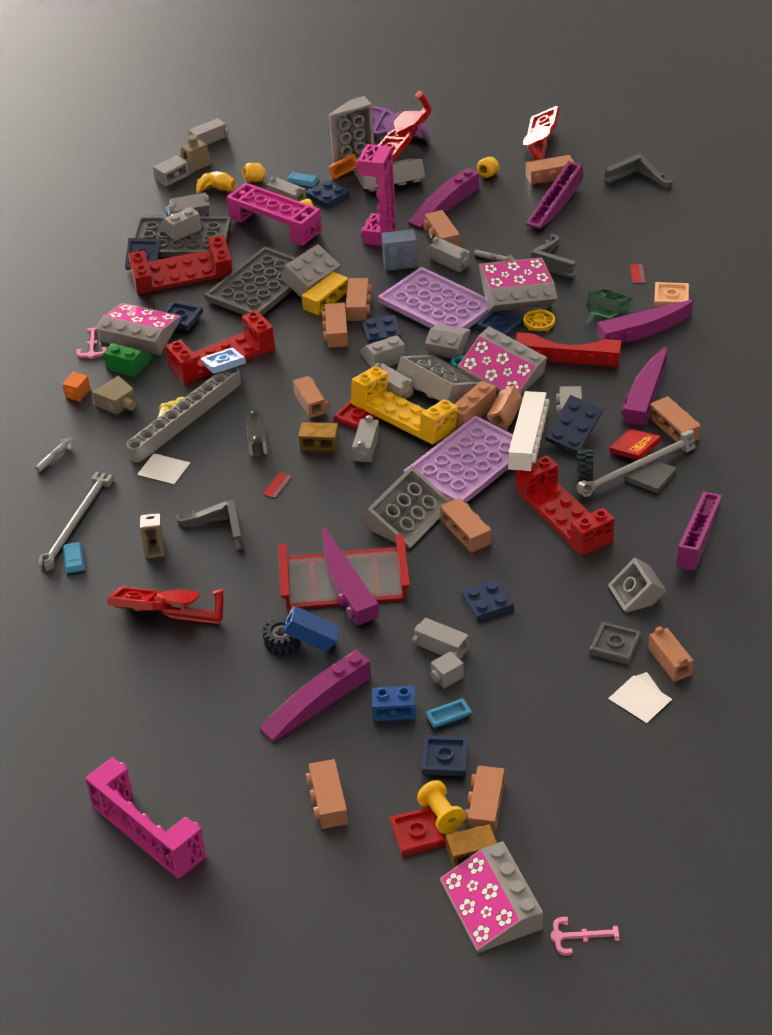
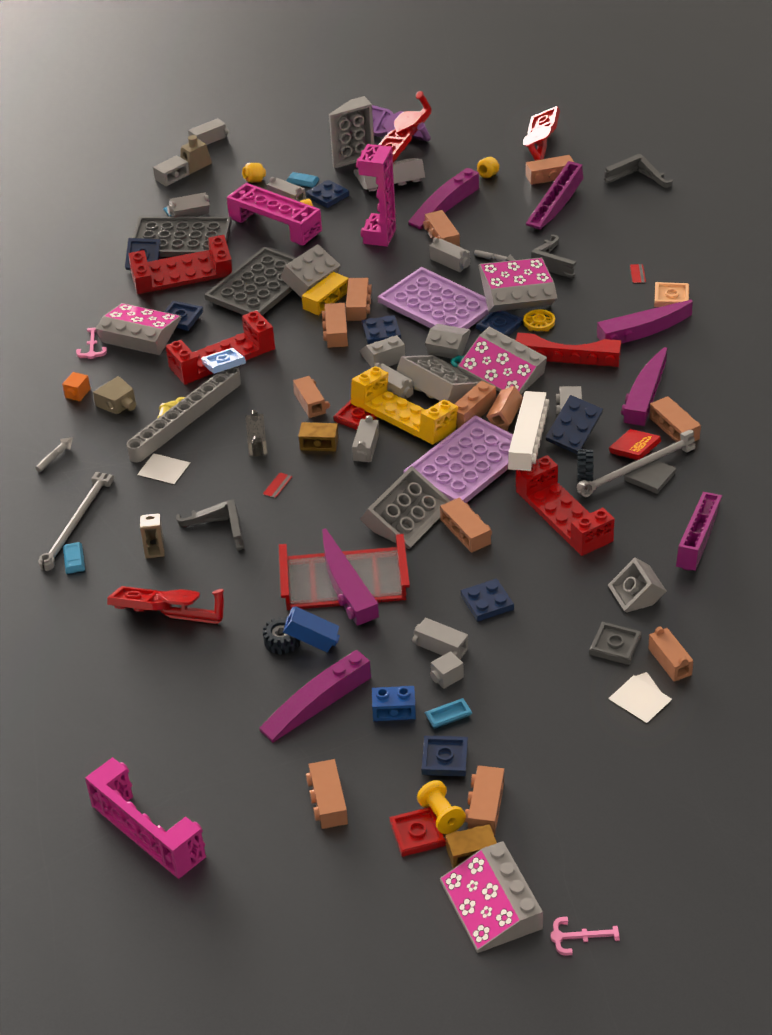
green slope [103,343,153,377] -> none
light grey slope [158,207,202,241] -> none
yellow animal [196,171,236,194] -> none
orange slope [329,153,356,180] -> none
sand blue brick [381,229,418,271] -> none
clear green slope [586,288,633,319] -> none

